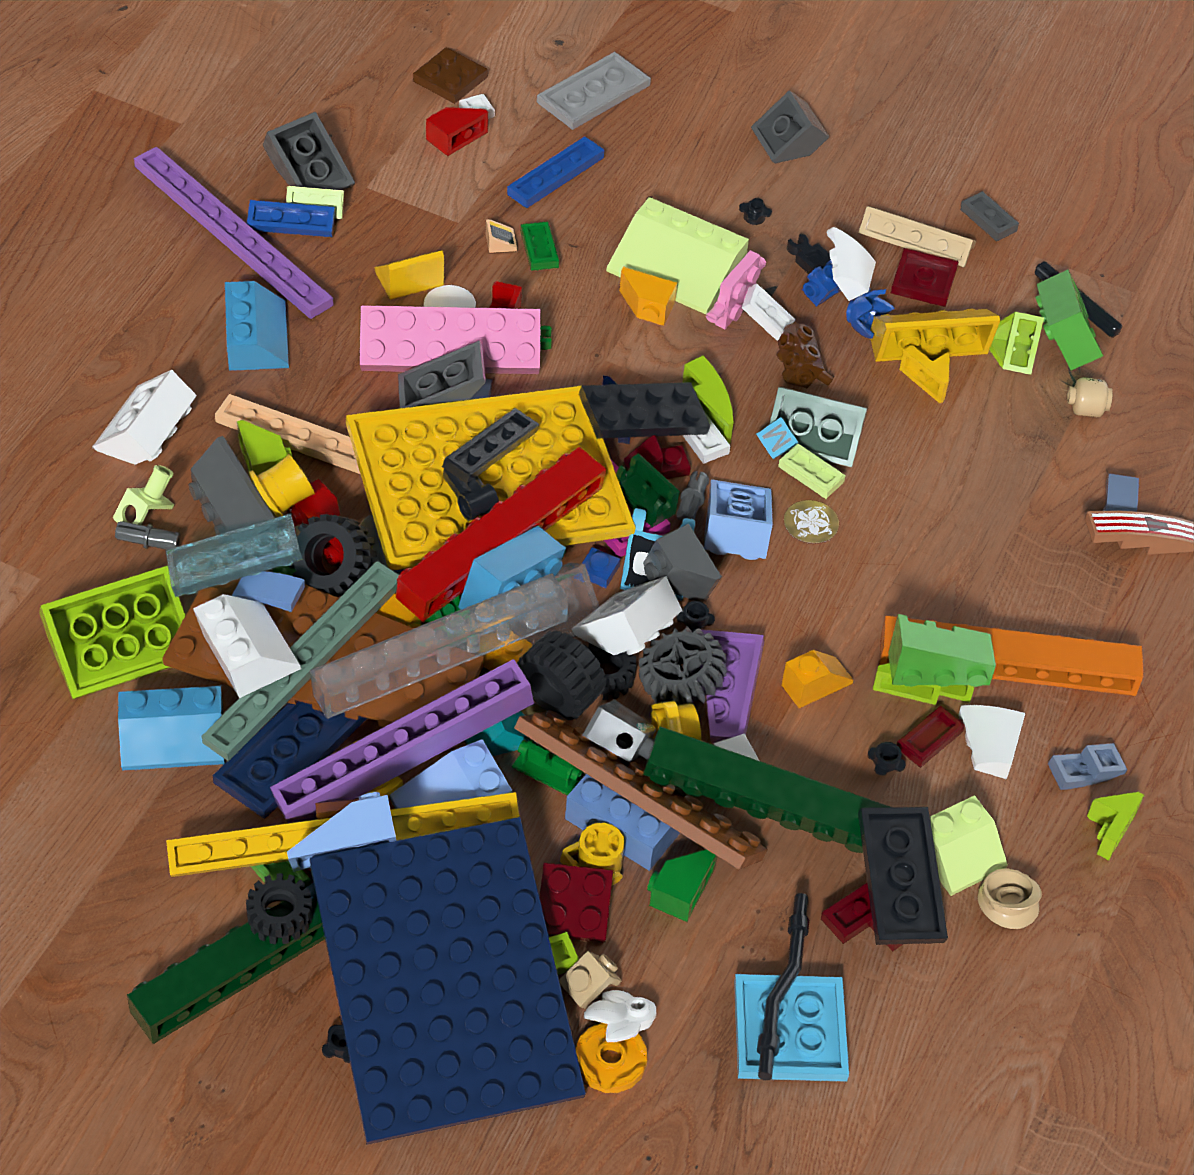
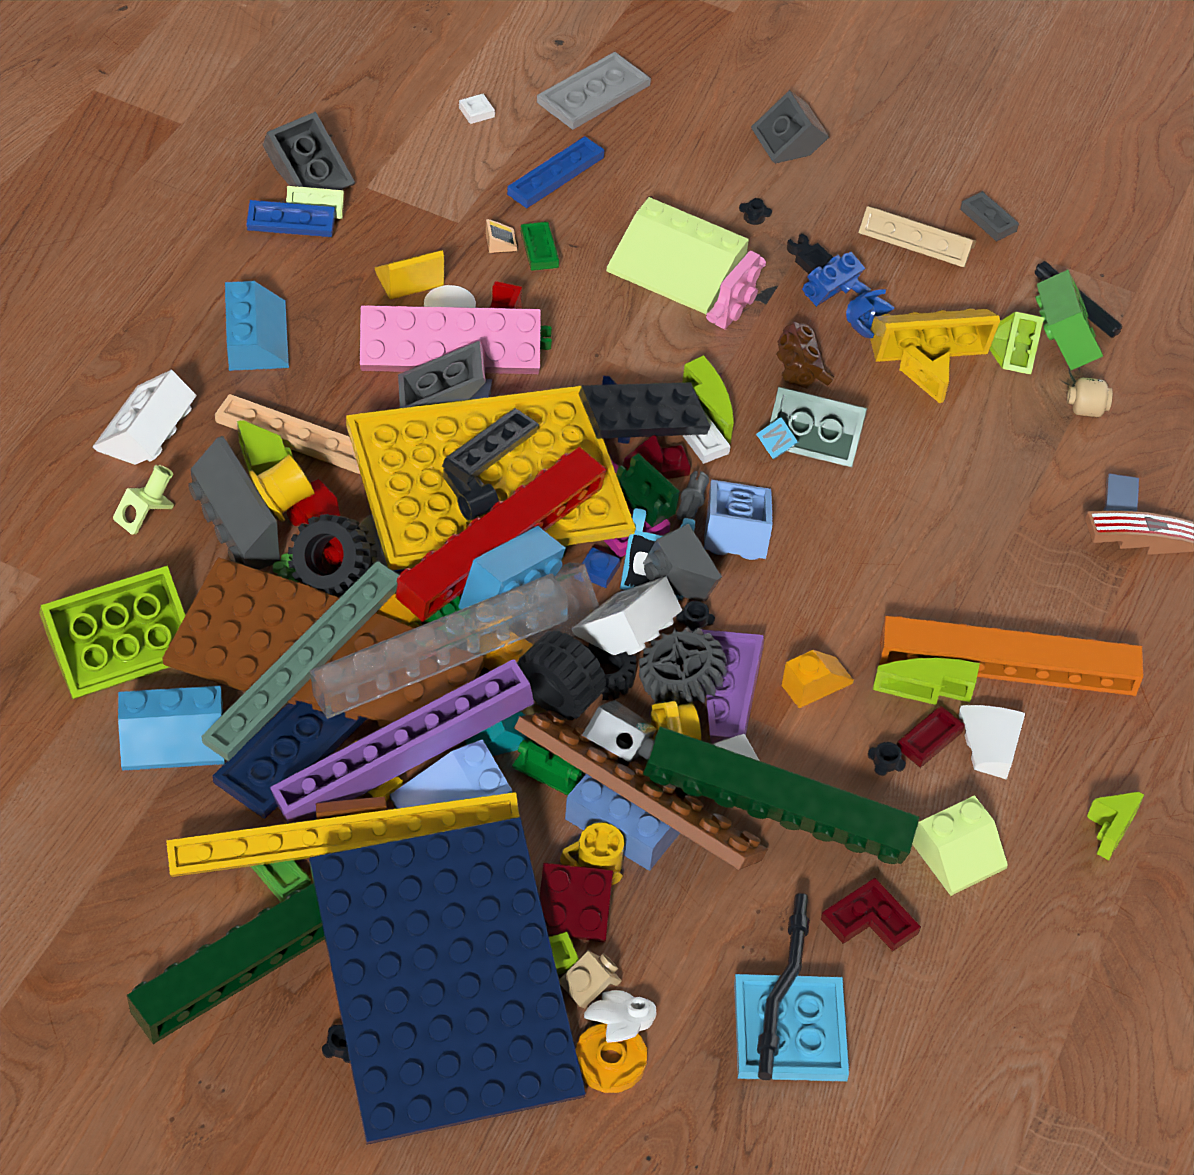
dark grey axle [115,521,180,552] -> none
medium lavender plate [134,147,333,319] -> none
clear light blue plate [166,514,303,597] -> none
white slope [193,594,301,698] -> none
medium blue slope [232,571,305,612] -> none
black tyre [246,873,313,944] -> none
light blue slope [287,792,396,871] -> none
reddish brown plate [413,47,488,104] -> none
red slope [426,107,488,156] -> none
light orange slope [619,267,677,326] -> none
green slope [647,849,717,922] -> none
white plate [742,283,795,341] -> none
yellowish green plate [778,444,846,499] -> none
pearl gold sticker [784,500,839,543] -> none
white slope [827,227,876,301] -> none
black plate [858,807,948,945] -> none
bright green wedge [888,614,996,687] -> none
dark red plate [890,248,959,307] -> none
tan piece [977,868,1042,929] -> none
sand blue slope [1048,743,1127,790] -> none

